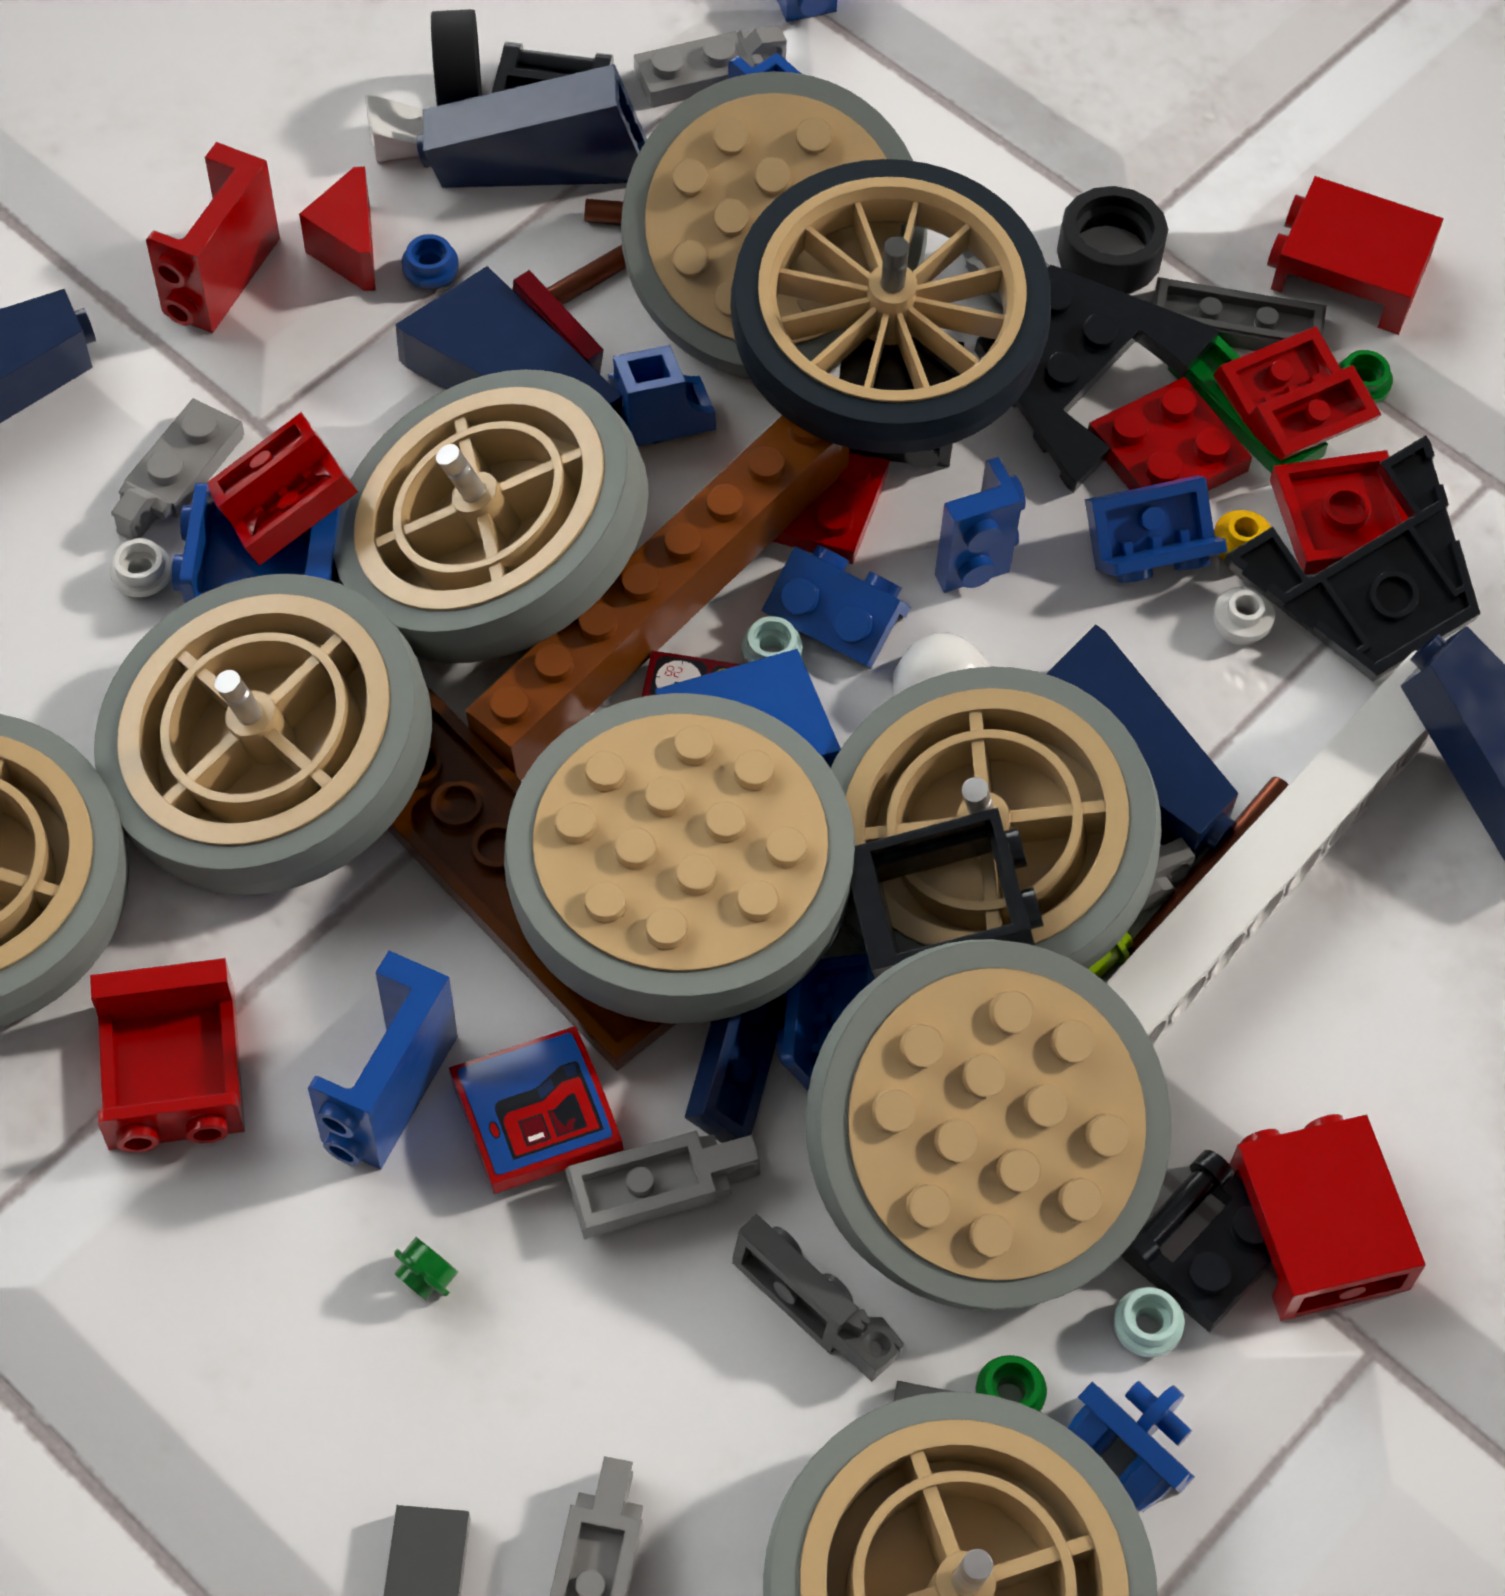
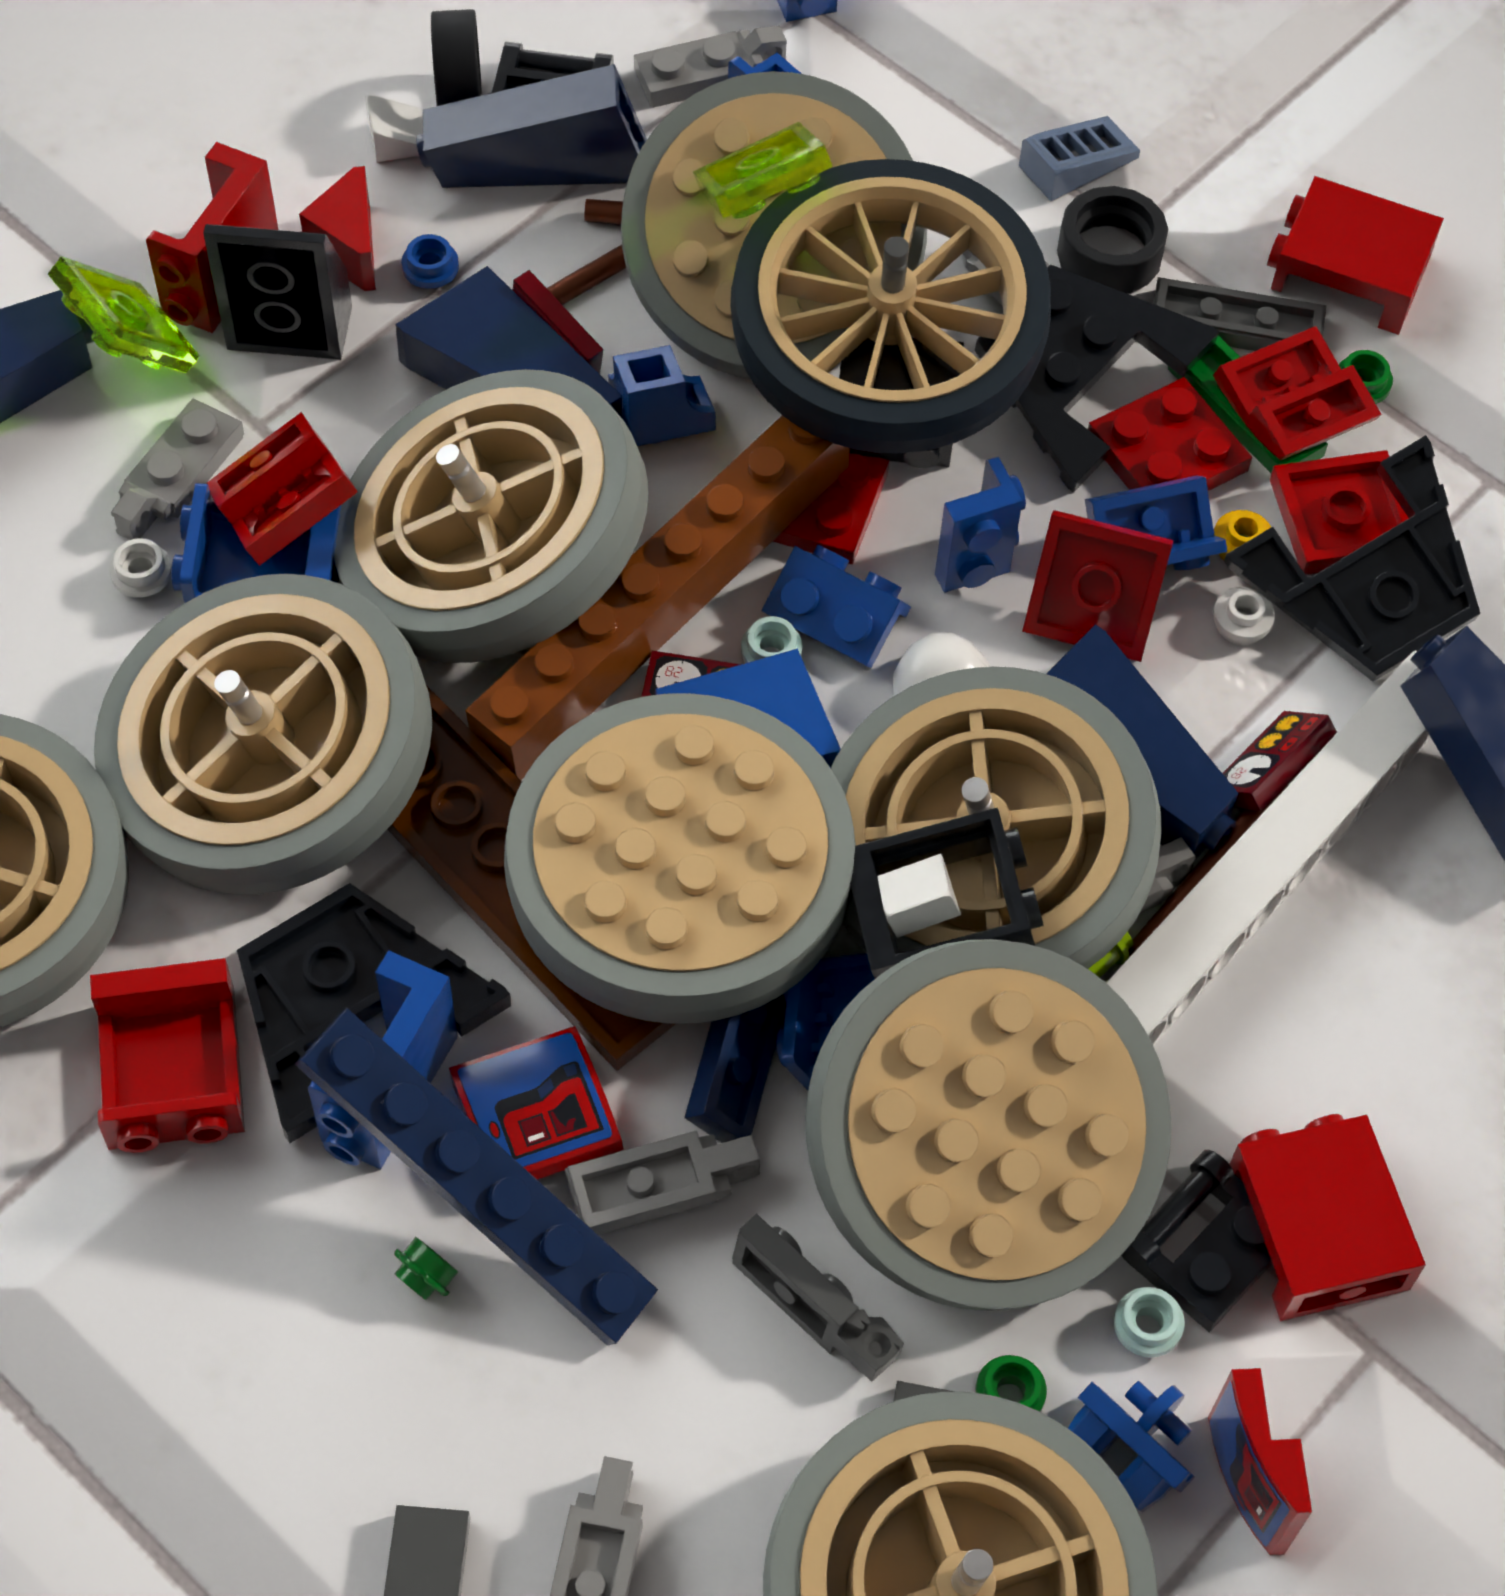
none -> clear neon green plate [48,256,200,373]
none -> black slope [203,224,352,360]
none -> black wing [237,883,511,1143]
none -> dark blue plate [295,1008,658,1346]
none -> clear neon green plate [693,122,833,219]
none -> white slope [877,853,961,938]
none -> sand blue slope [1019,116,1140,201]
none -> red plate [1022,510,1174,662]
none -> slope [1208,1368,1312,1555]
none -> dark red tile [1222,711,1337,811]

